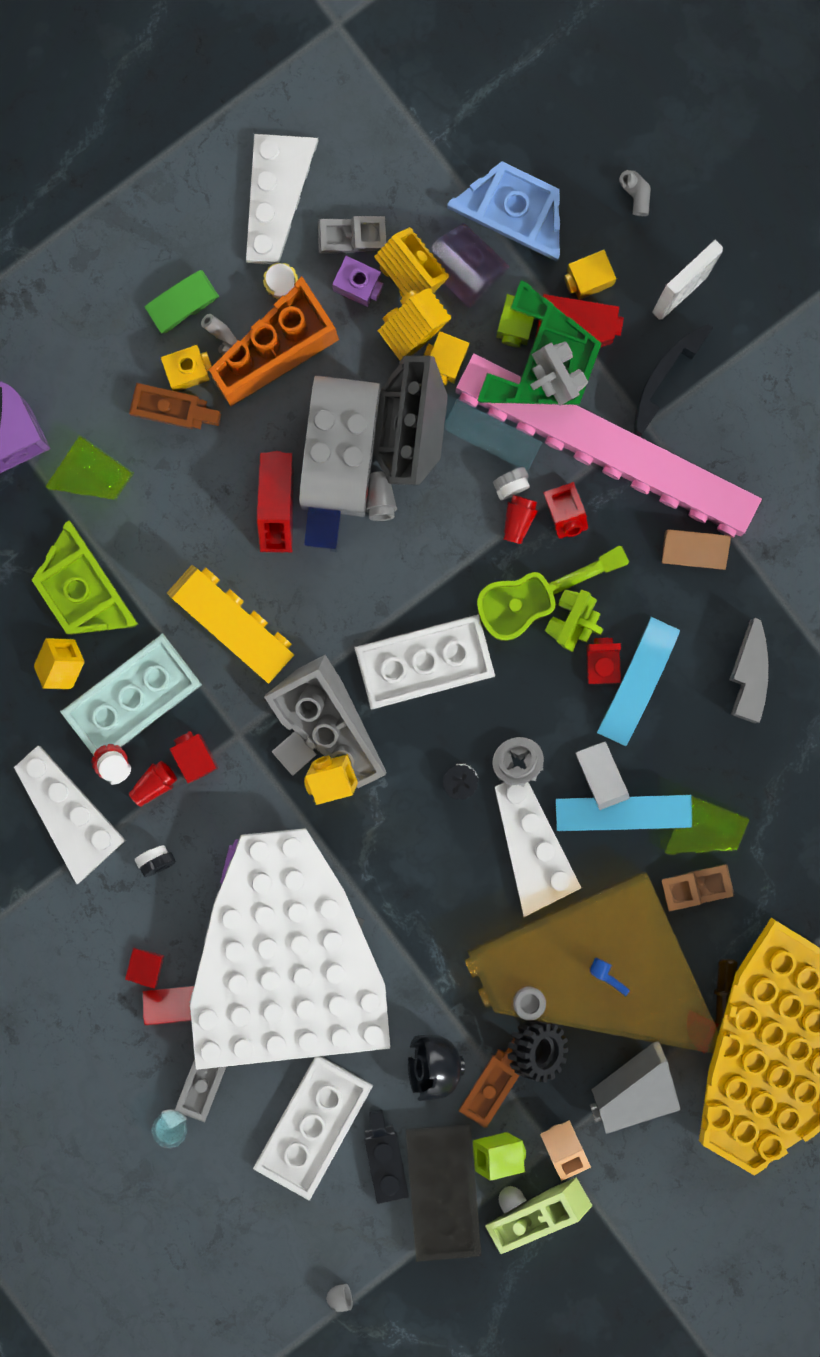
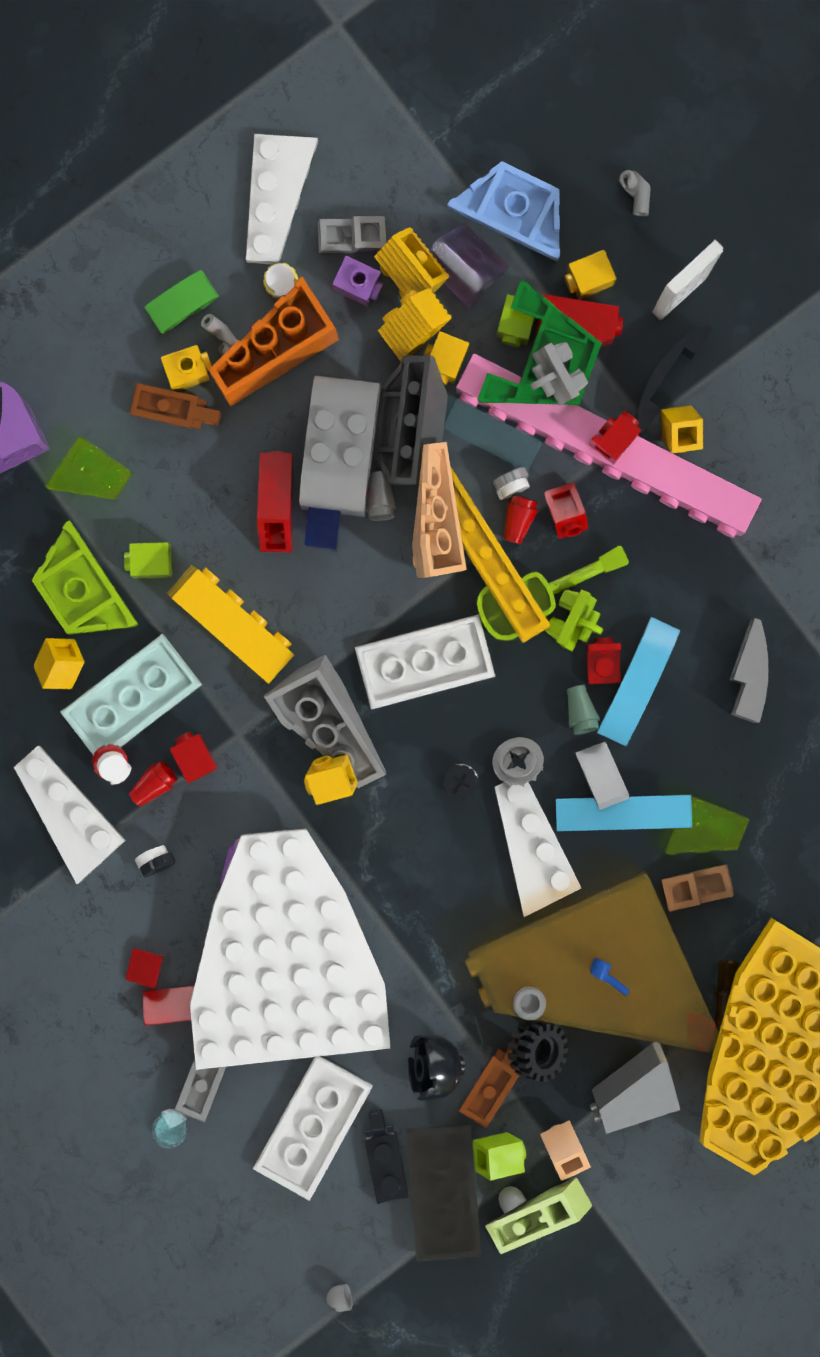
light grey tile [272,731,317,776] -> none
medium nougat slope [661,530,731,570] -> none
none -> lime brick [124,542,172,579]
none -> light nougat wedge [412,442,467,578]
none -> yellow tile [450,466,550,643]
none -> sand green cone [566,685,600,735]
none -> red brick [589,411,641,465]
none -> yellow brick [660,405,703,453]

